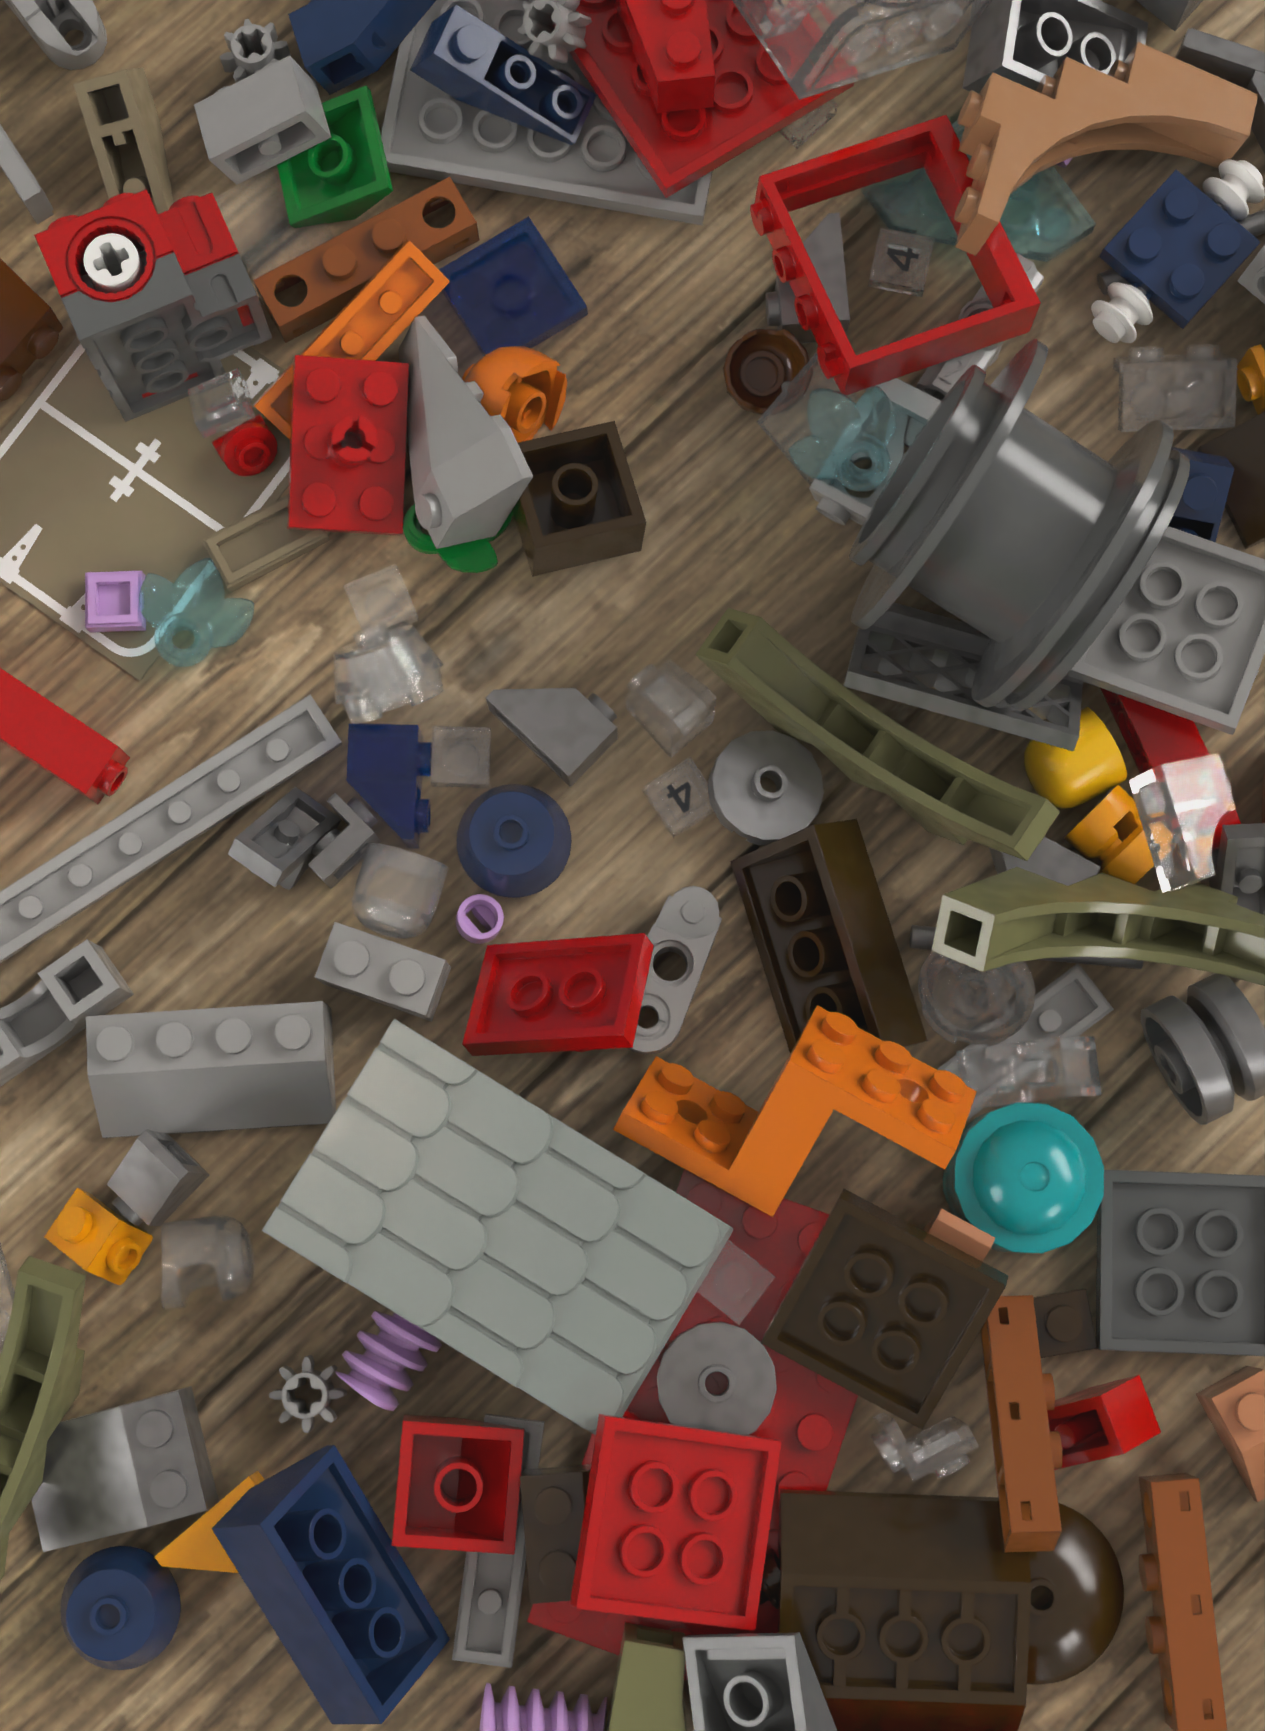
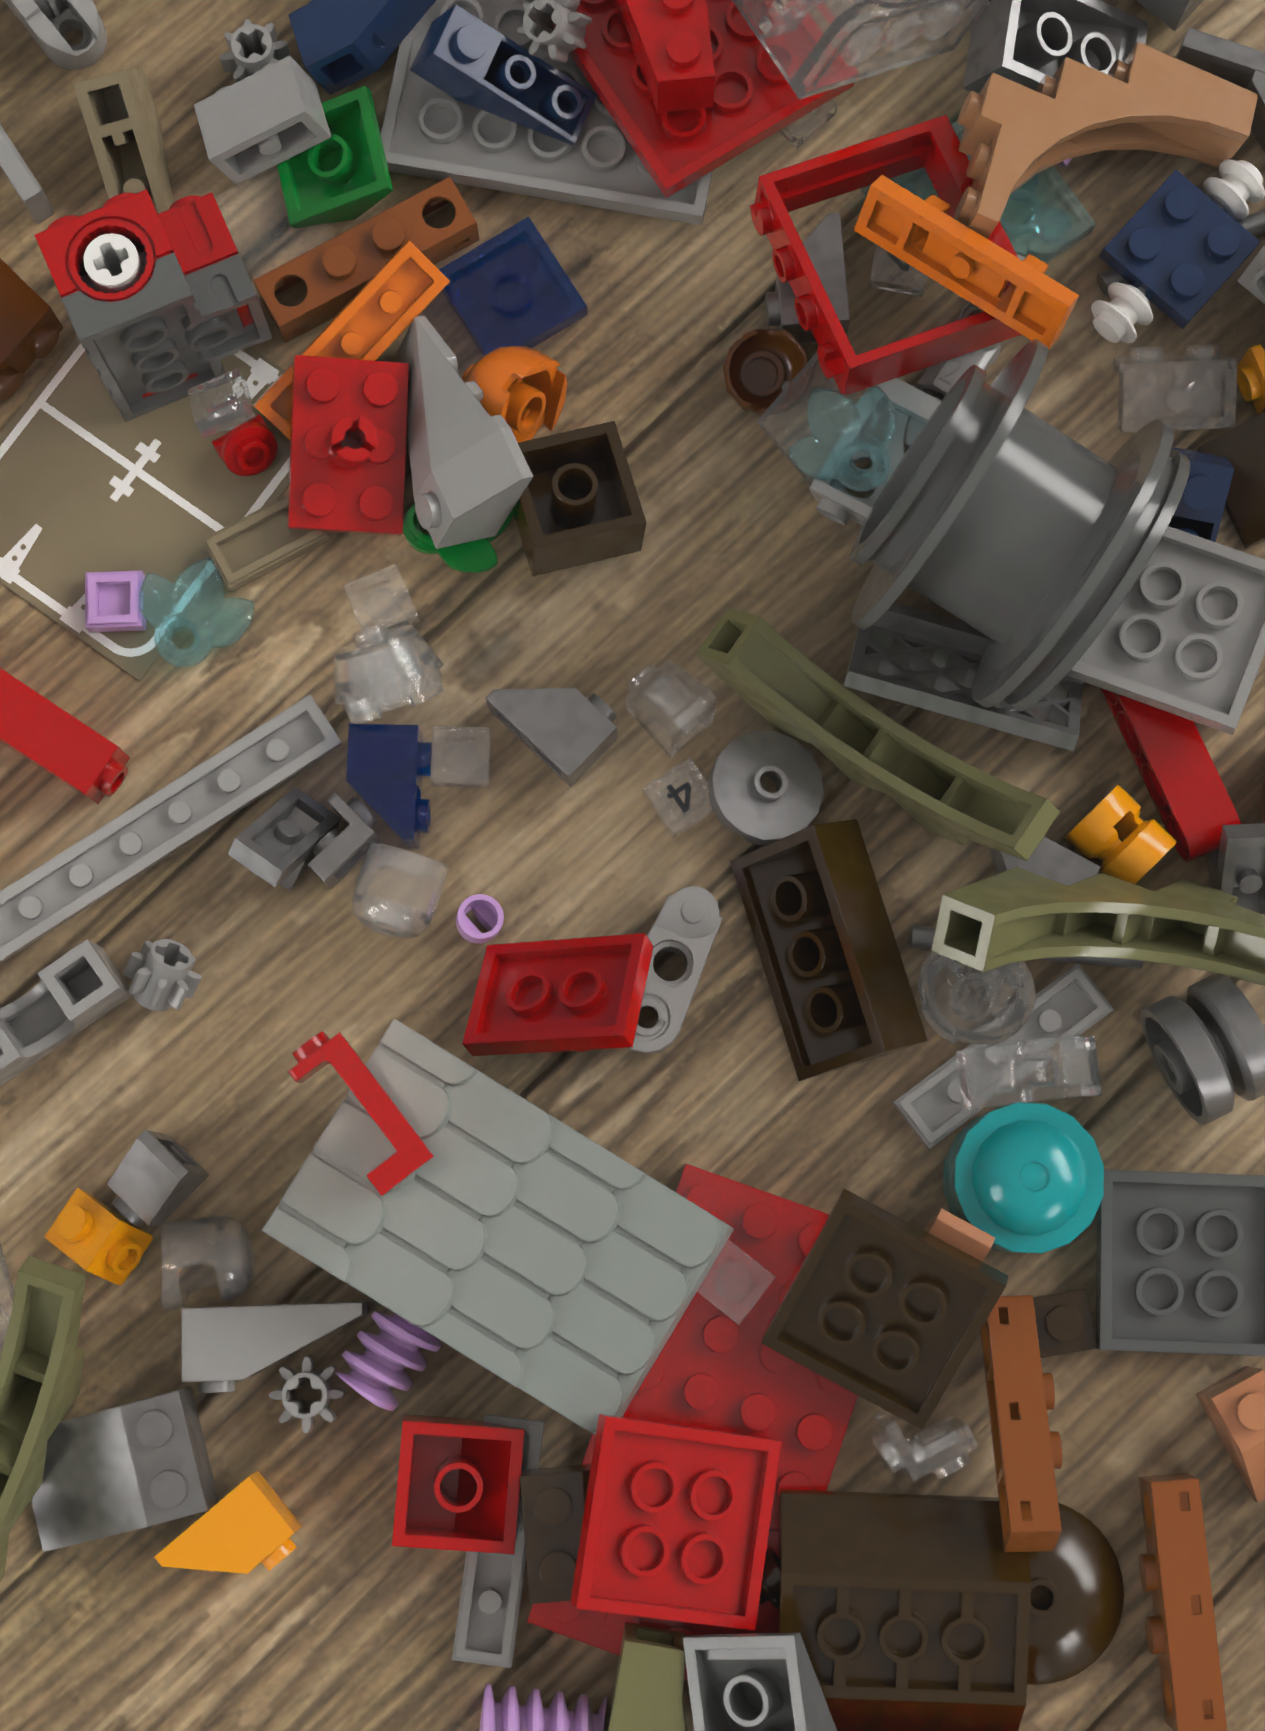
dark blue cone [60,1546,181,1670] -> none
light grey slope [86,1001,336,1138] -> none
dark blue slope [212,1445,450,1724] -> none
light grey brick [315,922,451,1022] -> none
dark blue cone [456,784,572,898] -> none
orange bracket [613,1005,977,1217] -> none
flat silver plate [657,1322,777,1435] -> none
yellow helmet [1024,707,1127,809] -> none
red slope [1047,1375,1161,1470] -> none
clear arch [1129,753,1236,893] -> none
none -> light grey gear [123,939,202,1011]
none -> light grey slope [181,1301,368,1393]
none -> red panel [288,1031,434,1196]
none -> orange hinge [854,175,1080,350]

